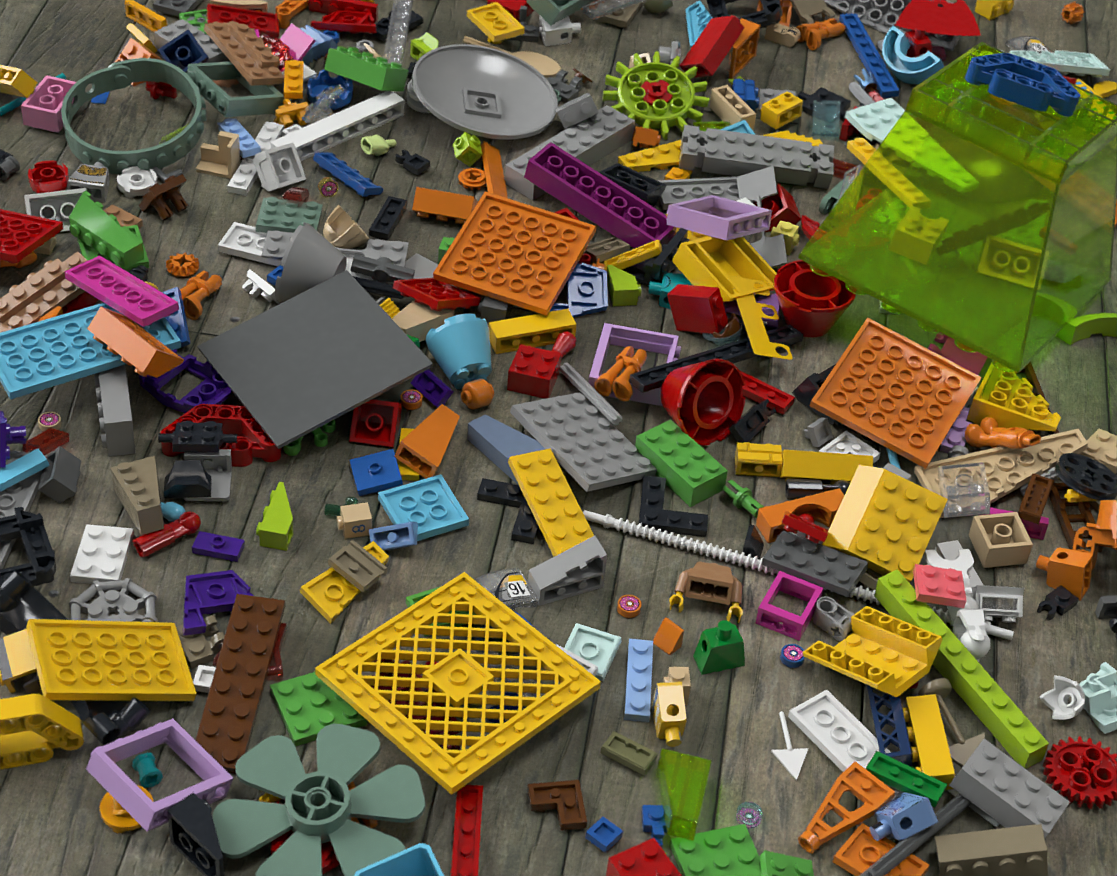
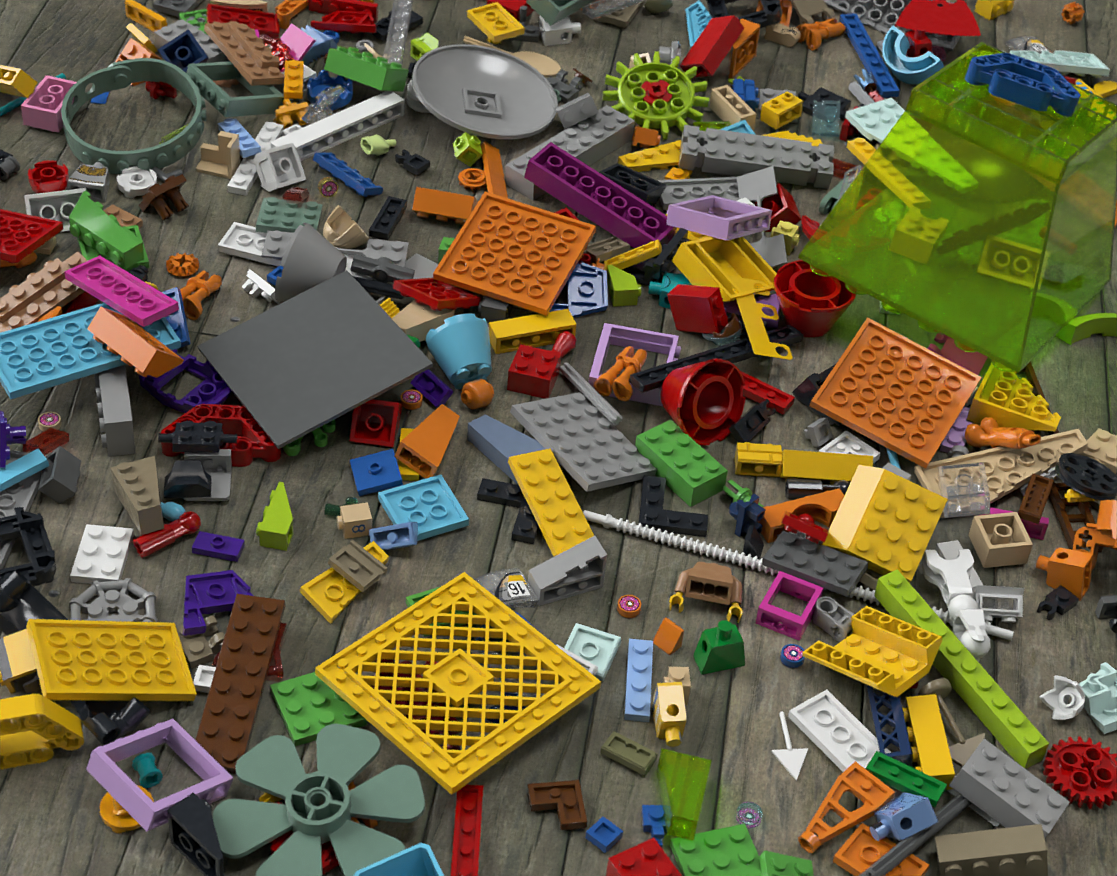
coral plate [913,564,967,608] -> none
none -> dark blue hips [729,494,766,537]

